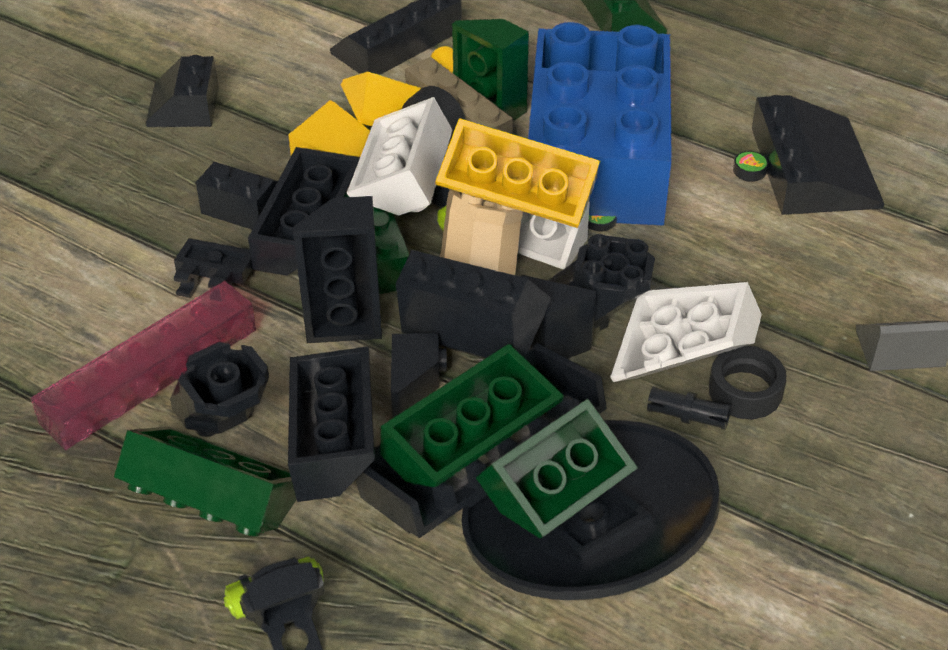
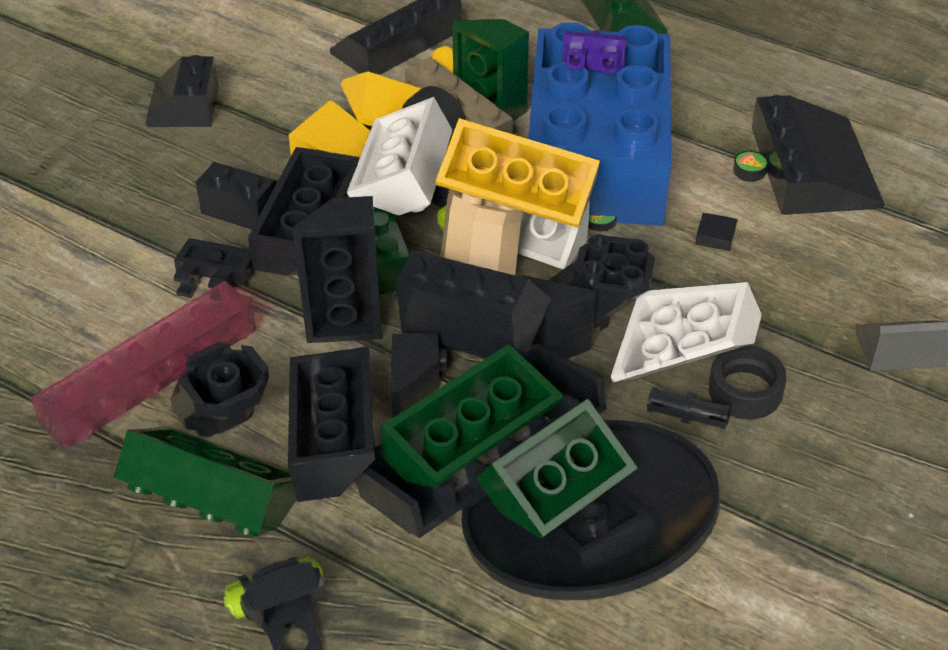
none -> dark purple hips [562,30,627,73]
none -> black tile [695,212,738,251]

